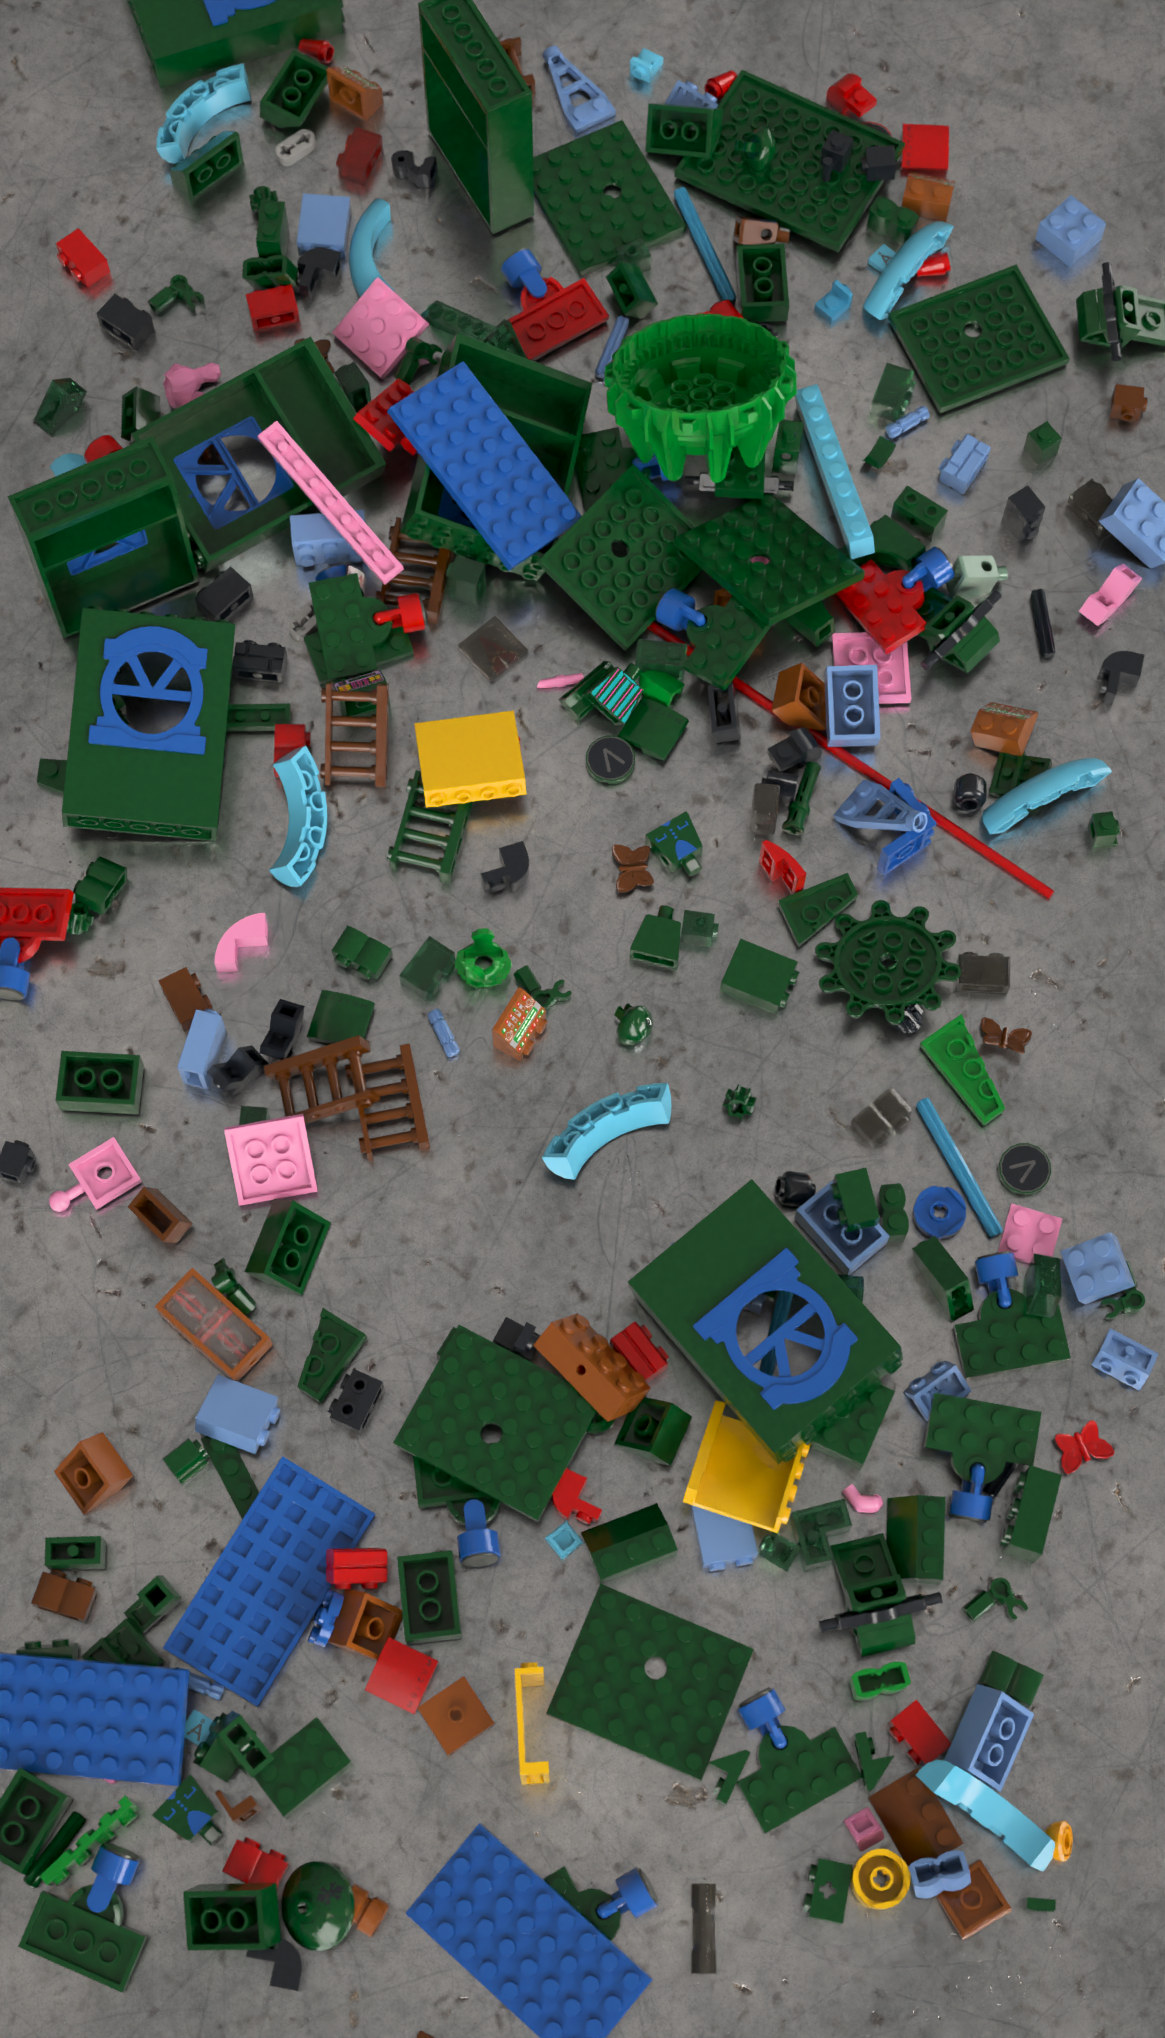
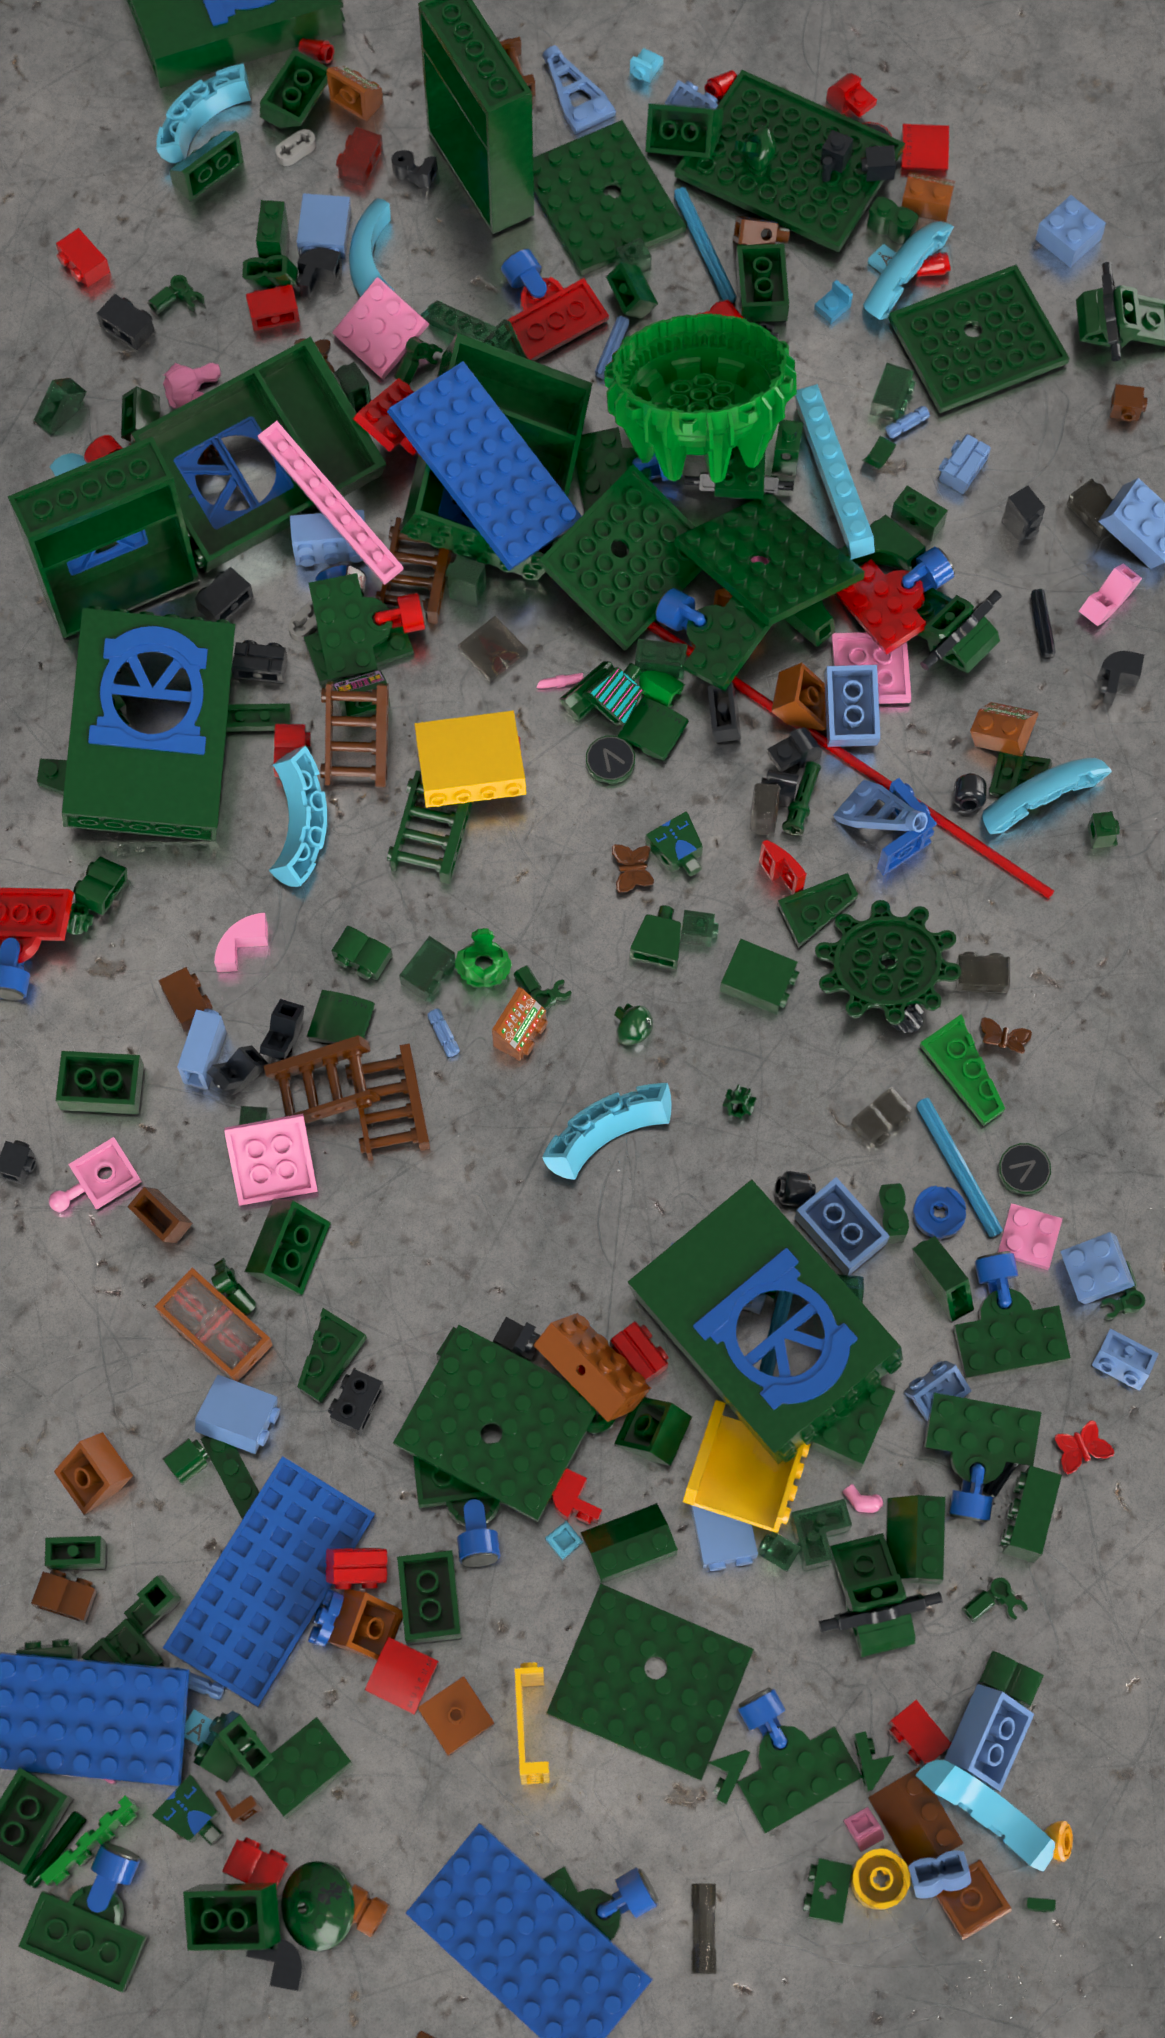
dark green gear [249,186,278,214] -> none
black brick [481,841,529,893] -> none
dark green brick [830,1168,880,1232] -> none
green brick [849,1662,911,1701] -> none
sand green torso [946,555,1008,599] -> none
dark green brick [1024,421,1062,465] -> none
clear green brick [1025,1253,1062,1319] -> none

